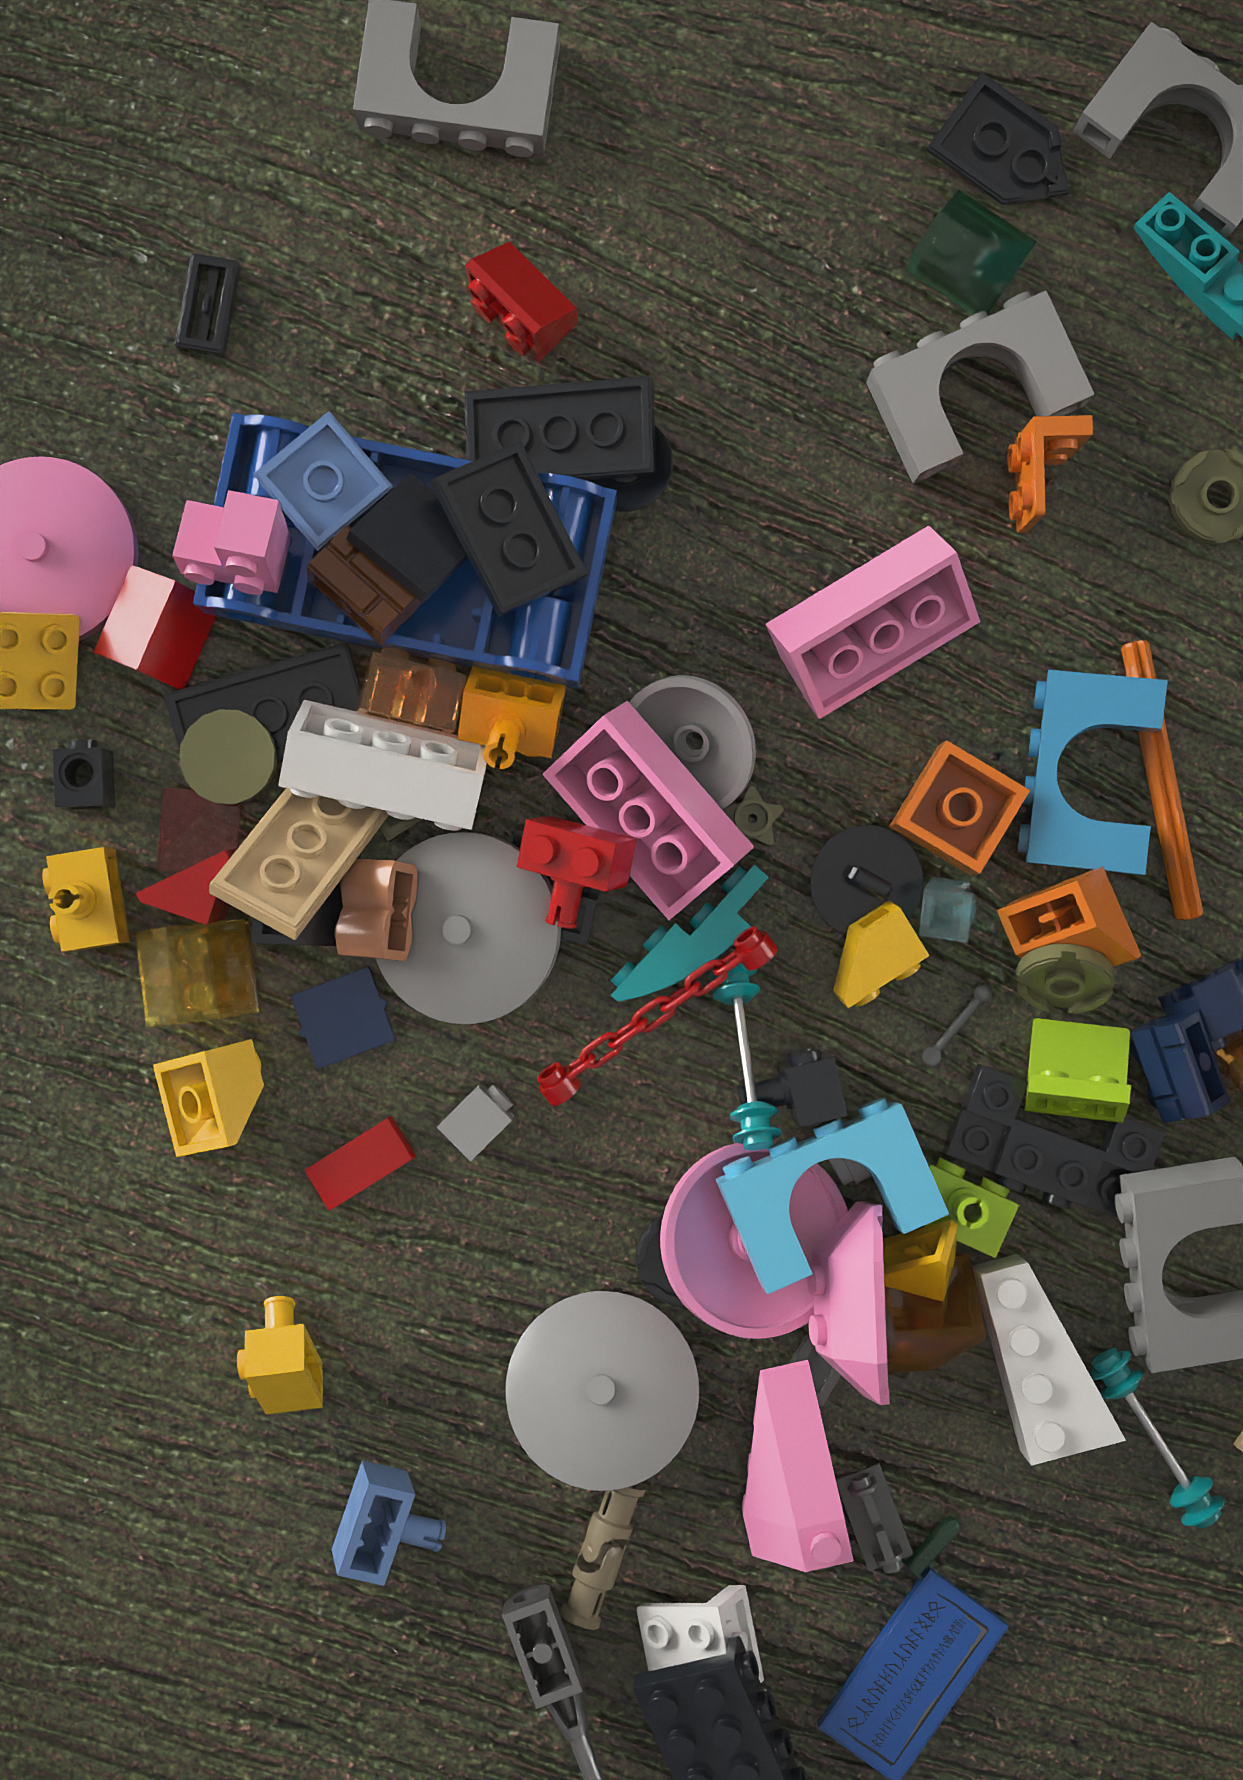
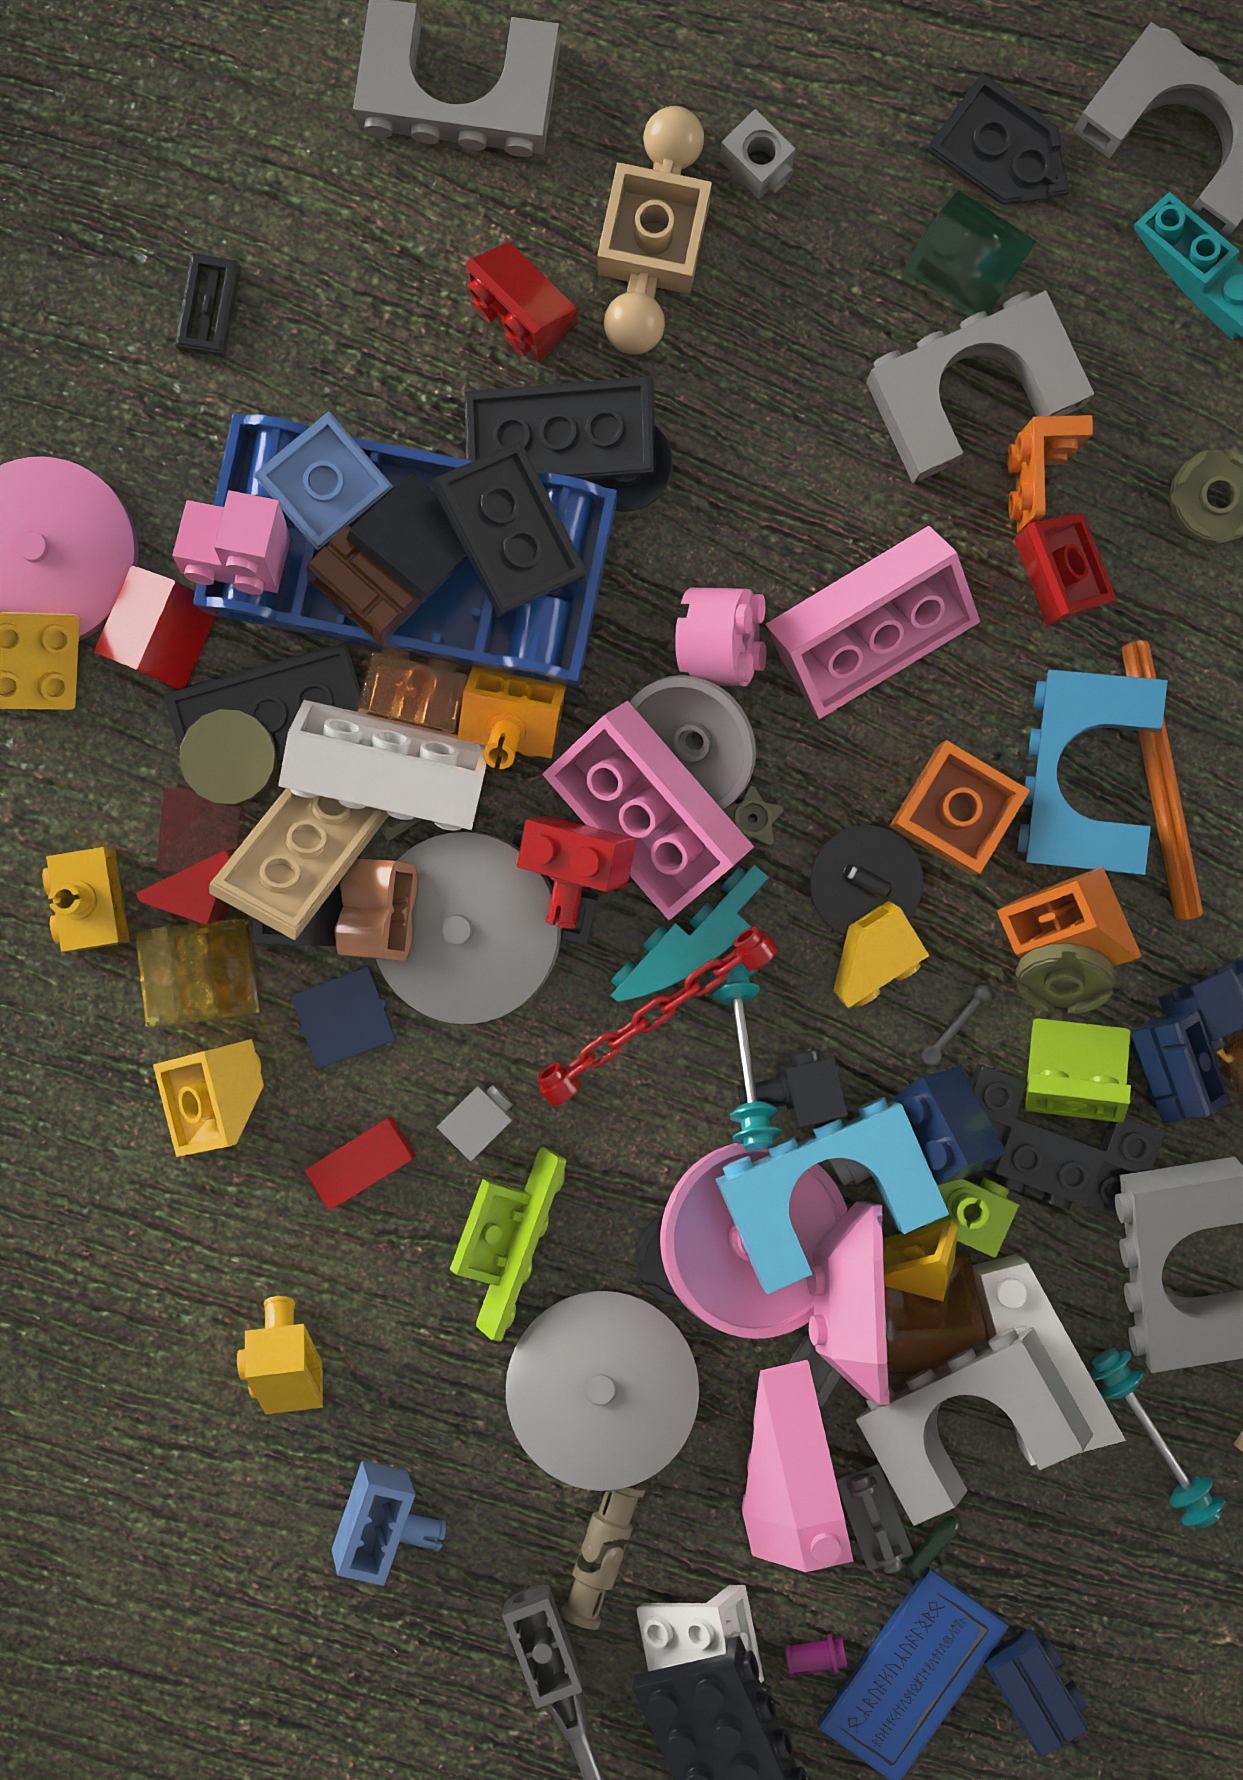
black brick [53,739,115,810] -> none
clear light blue brick [919,877,977,943] -> none
none -> lime bracket [450,1147,566,1342]
none -> tan brick [597,106,712,355]
none -> bright pink brick [676,587,767,687]
none -> light grey brick [719,109,796,200]
none -> magenta pin [785,1634,848,1678]
none -> light grey arch [856,1327,1094,1526]
none -> dark blue brick [893,1067,1007,1186]
none -> dark blue brick [984,1629,1089,1757]
none -> red slope [1013,512,1117,627]

